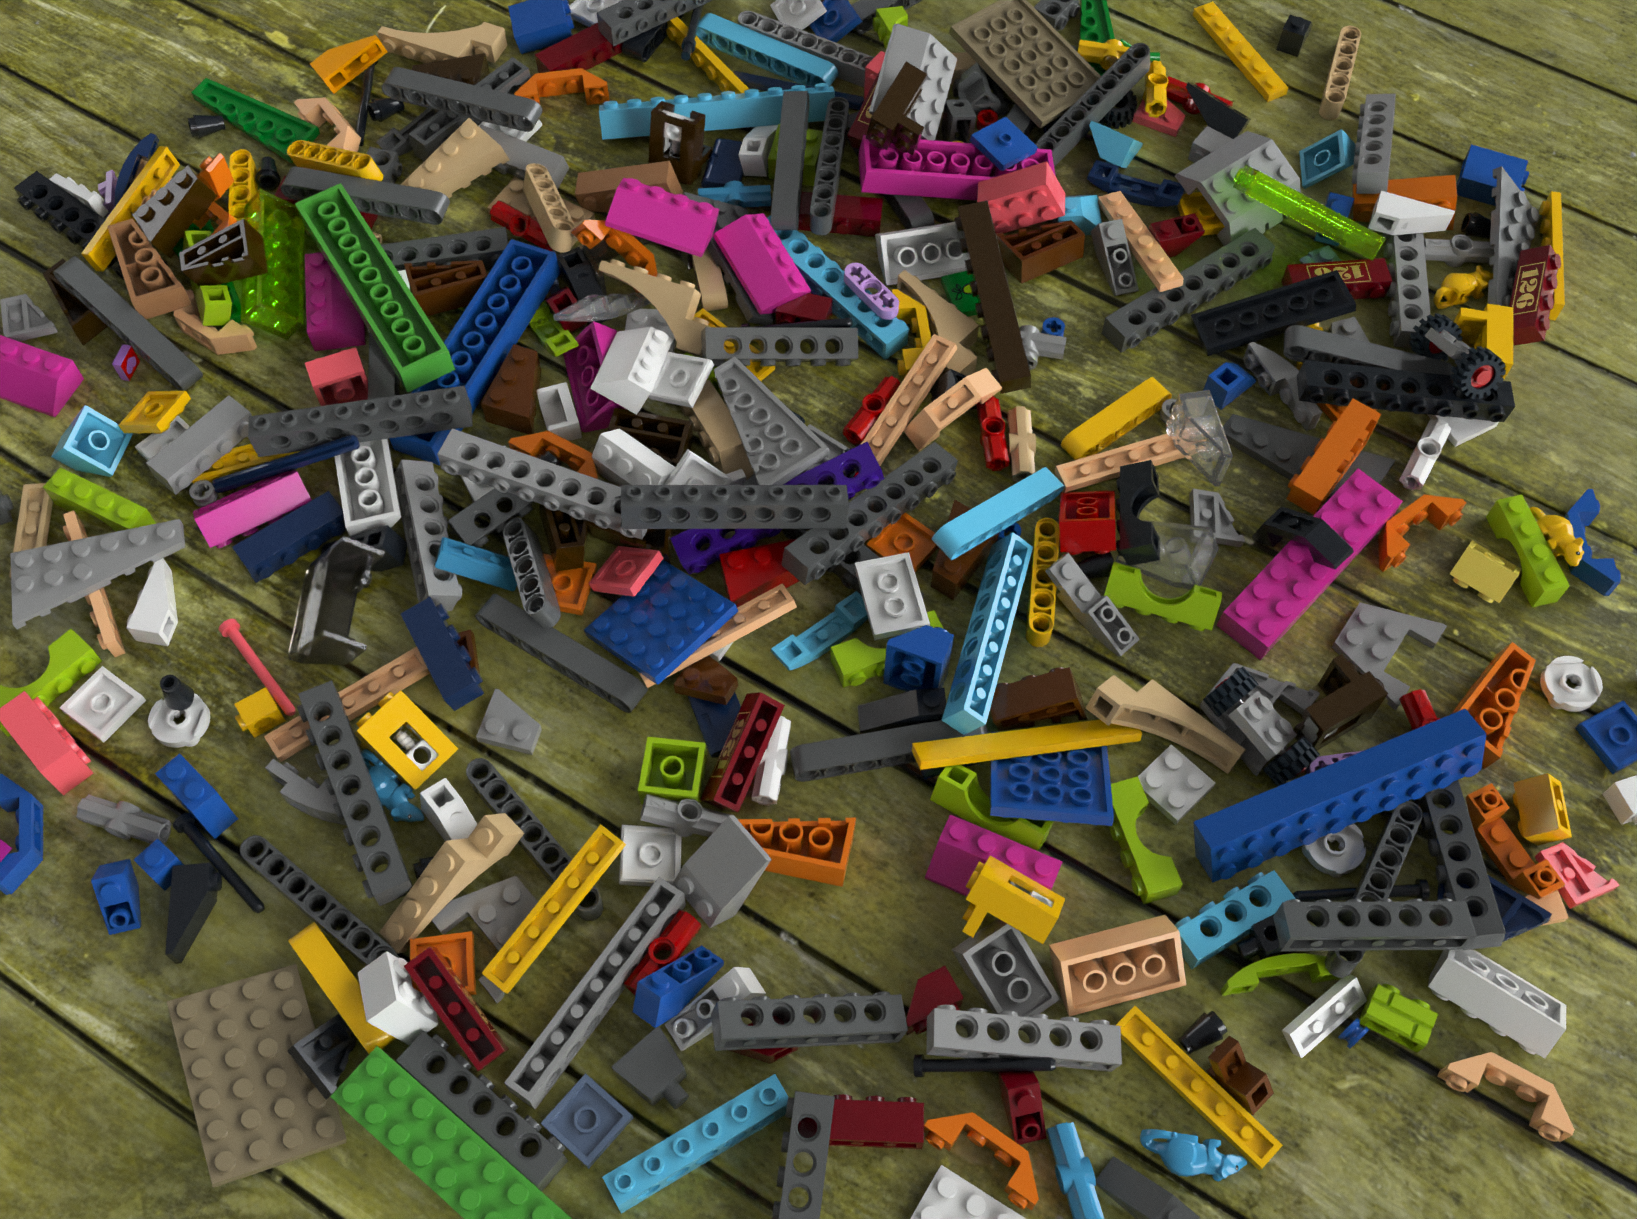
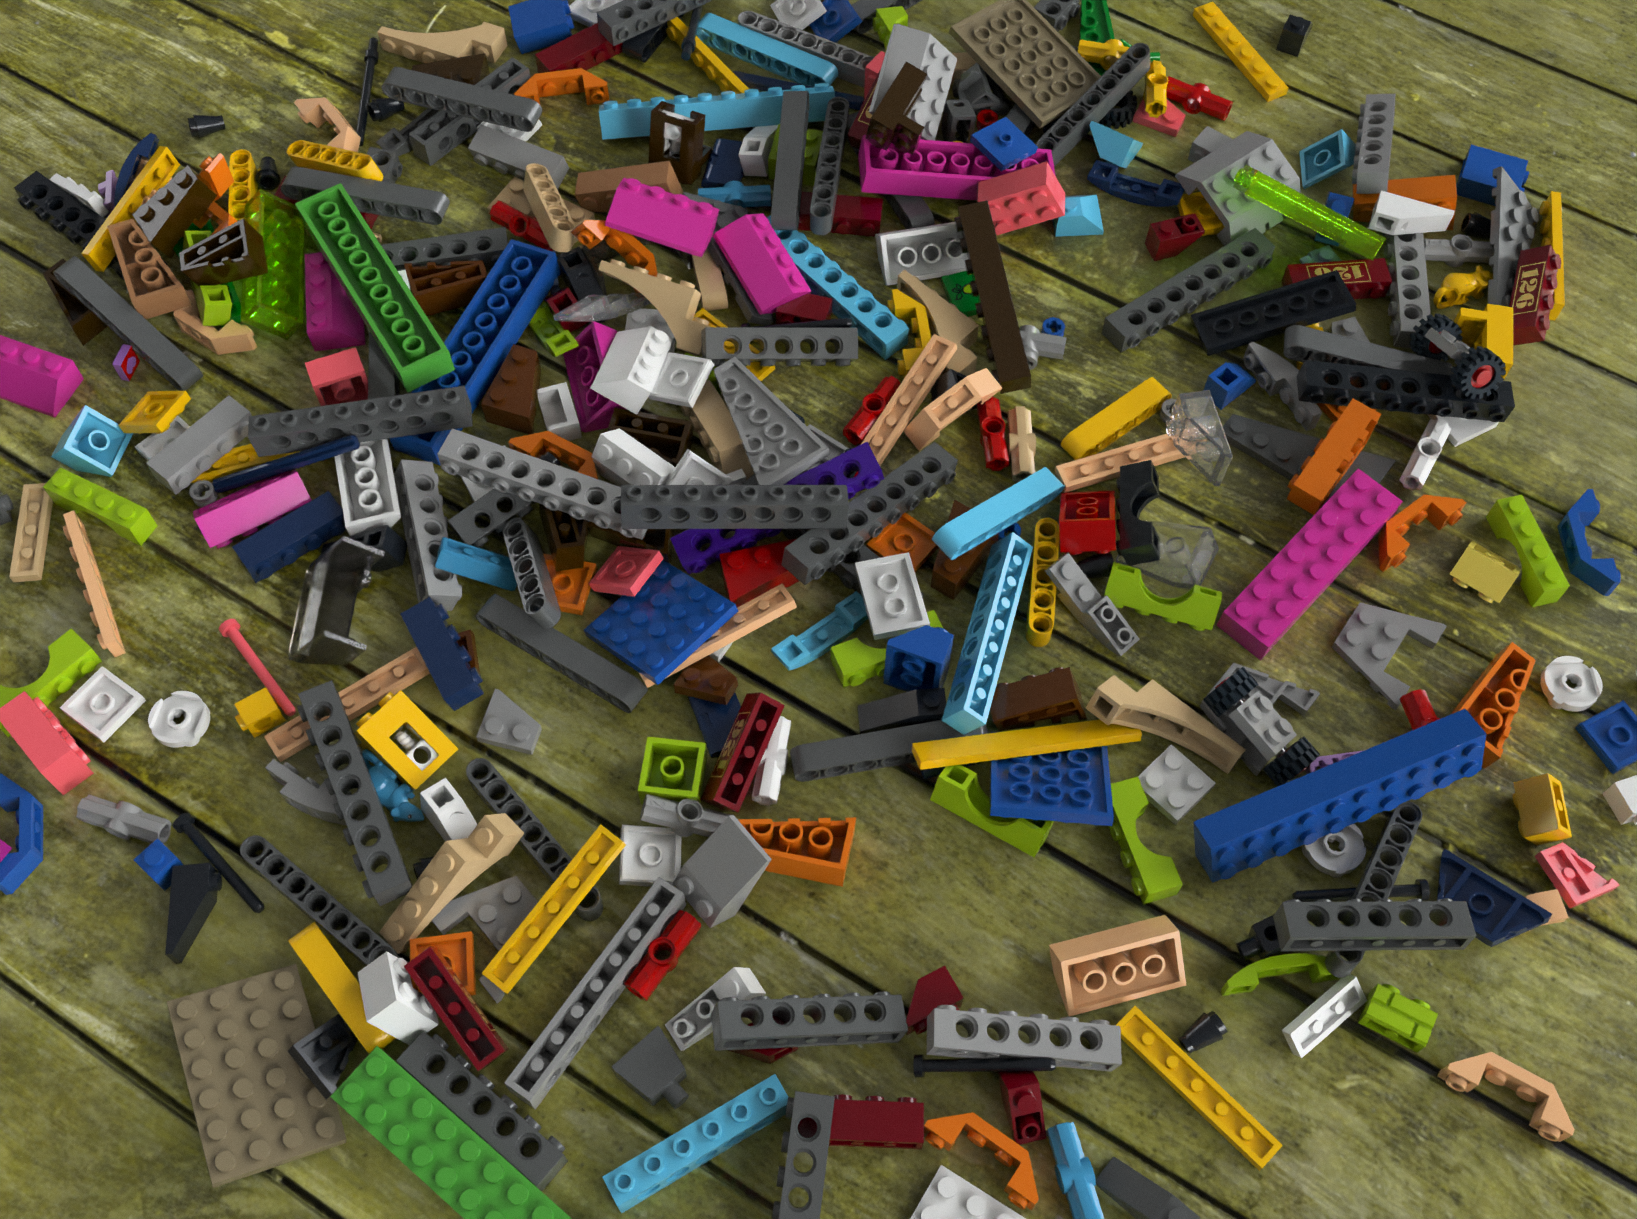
light grey wing [0,294,58,342] -> none
light grey wing [10,519,185,629] -> none
blue slope [91,859,142,935] -> none
white slope [126,558,178,646] -> none
blue brick [155,753,238,839] -> none
black cone [160,675,194,711] -> none
green wing [191,78,320,164] -> none
light orange slope [310,35,388,94] -> none
tan wedge [400,118,509,198] -> none
sand blue plate [541,1073,633,1169] -> none
blue slope [633,946,724,1028] -> none
lavender beam [844,263,899,320] -> none
dark pink slope [925,814,1063,897] -> none
light grey slope [952,919,1060,1017] -> none
yellow brick [962,856,1065,944] -> none
reddish brown wedge [996,220,1085,284] -> none
light grey slope [1091,219,1139,296] -> none
light nougat plate [1098,191,1184,292] -> none
dark azure animal [1140,1129,1247,1181] -> none
medium azure brick [1175,870,1296,969] -> none
black slope [1186,82,1251,139] -> none
light grey wing [1189,489,1245,547] -> none
reddish brown brick [1207,1036,1274,1115] -> none
black slope [1252,506,1354,569] -> none
dark brown brick [1293,654,1388,751] -> none
tan beam [1319,26,1361,120] -> none
blue bush [1338,1018,1370,1049] -> none
dark grey brick [1414,780,1506,950] -> none
white slope [1428,949,1566,1058] -> none
orange slope [1466,783,1565,900] -> none
yellow animal [1529,507,1584,566] -> none

